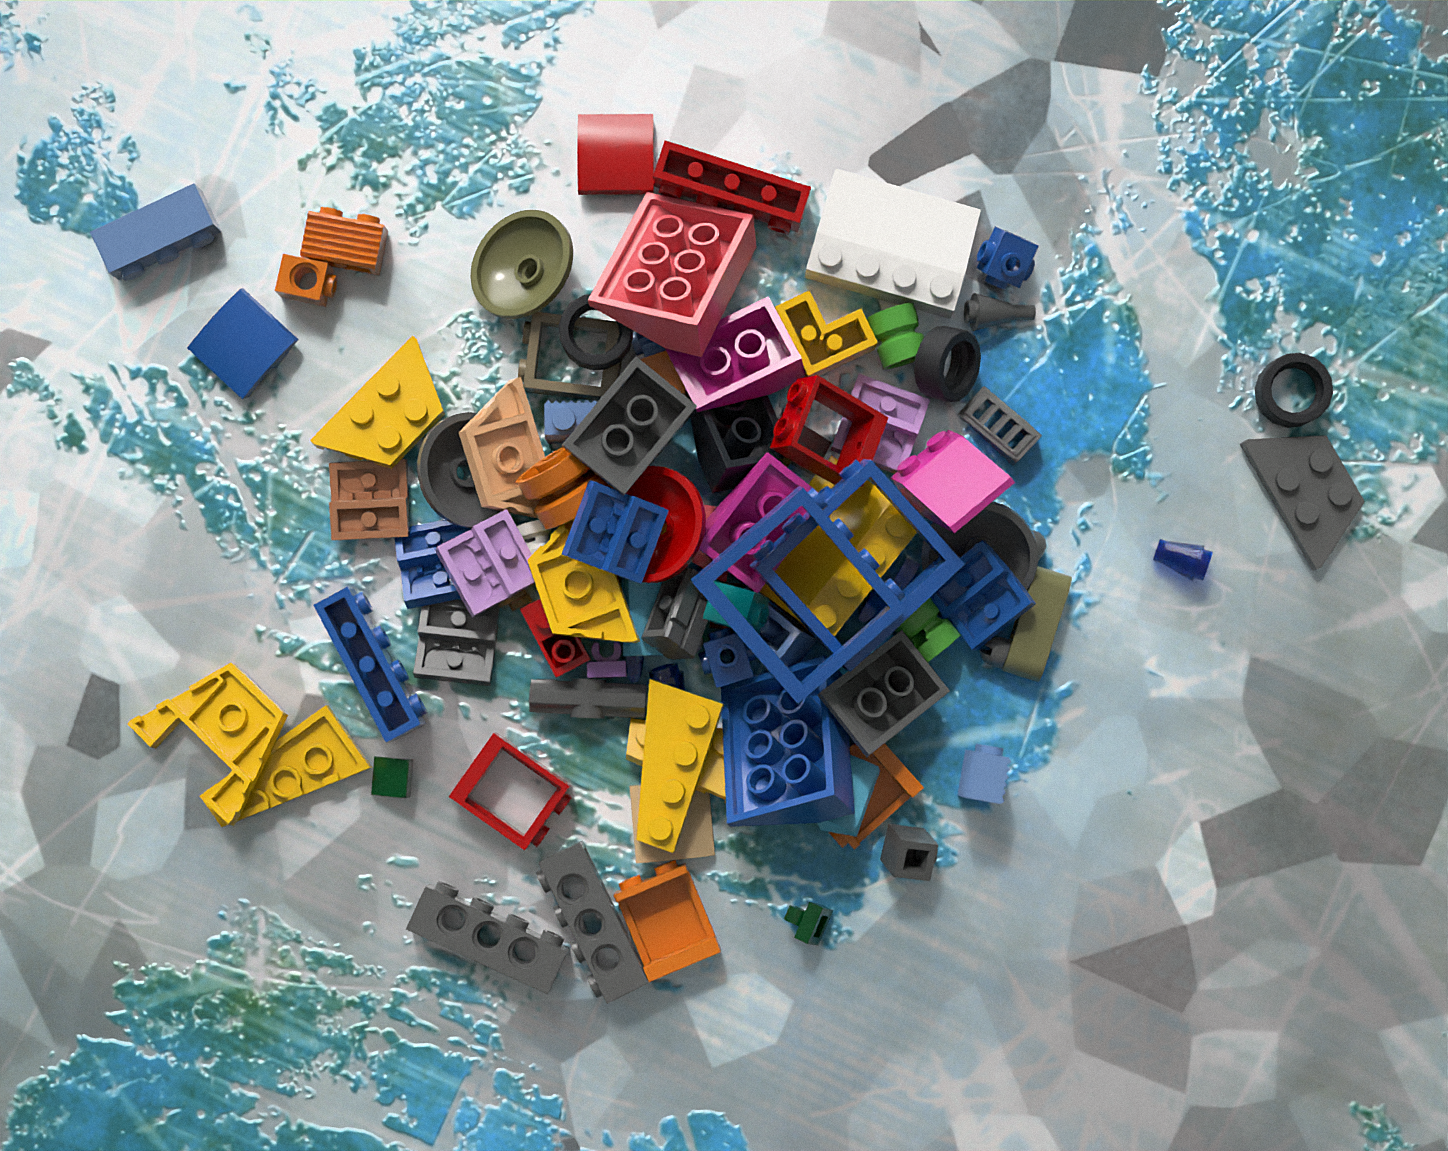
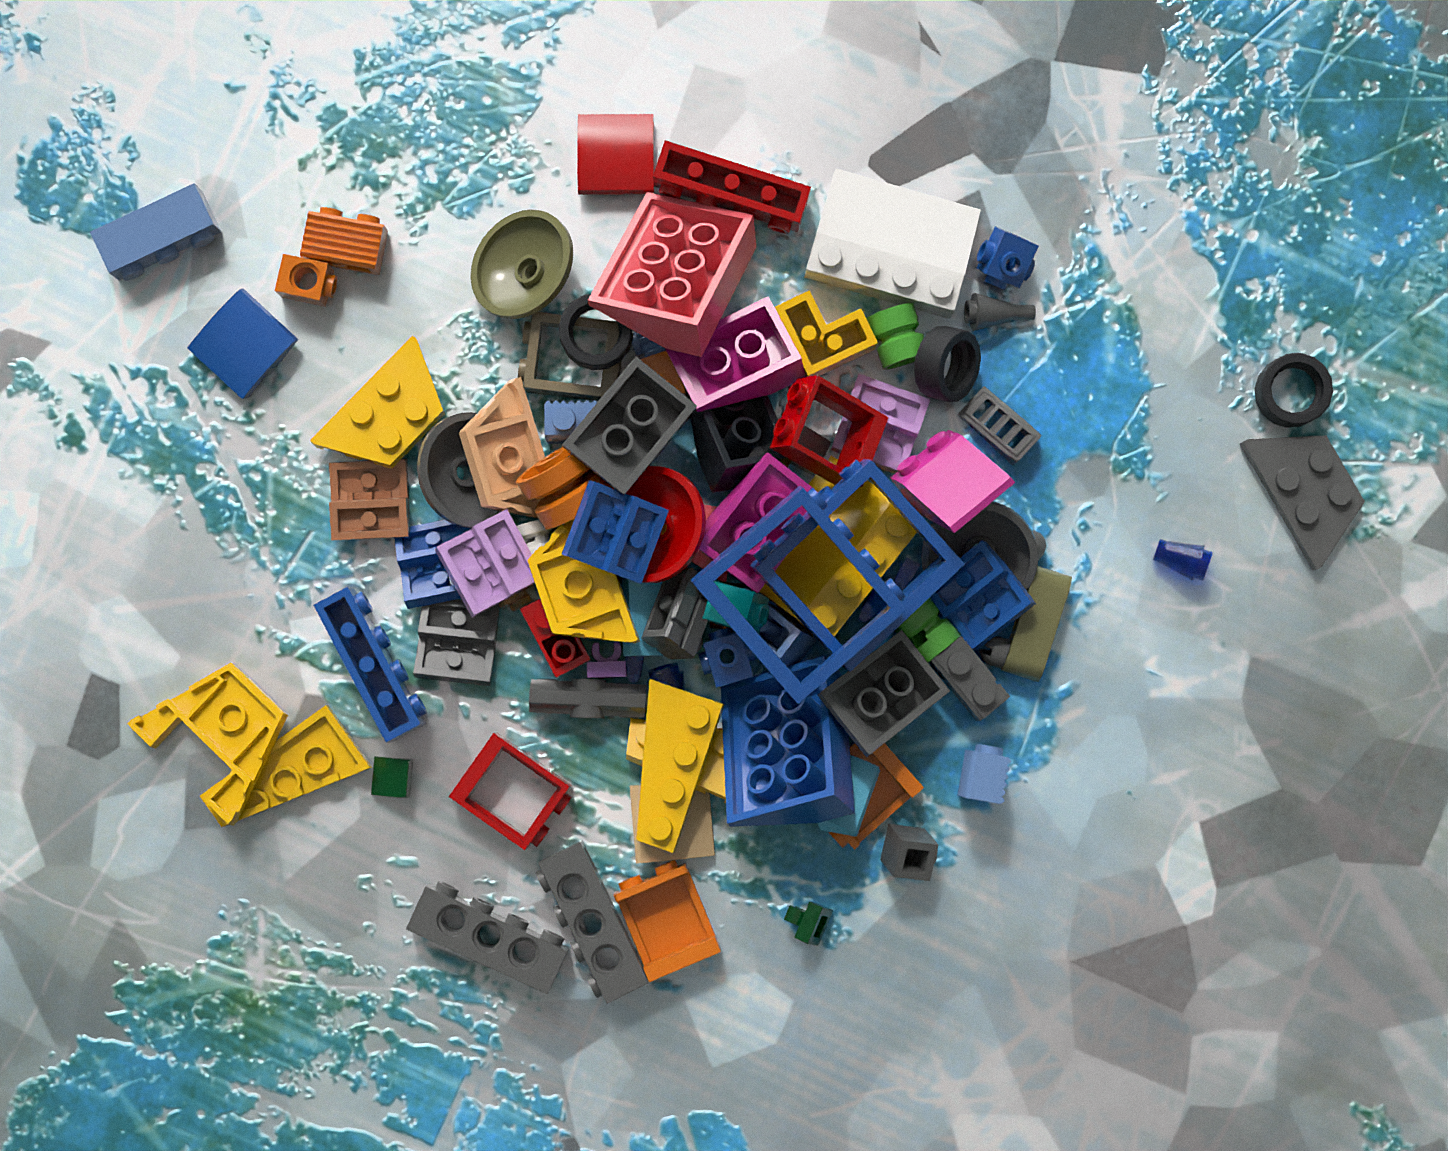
none -> dark grey brick [928,636,1010,721]

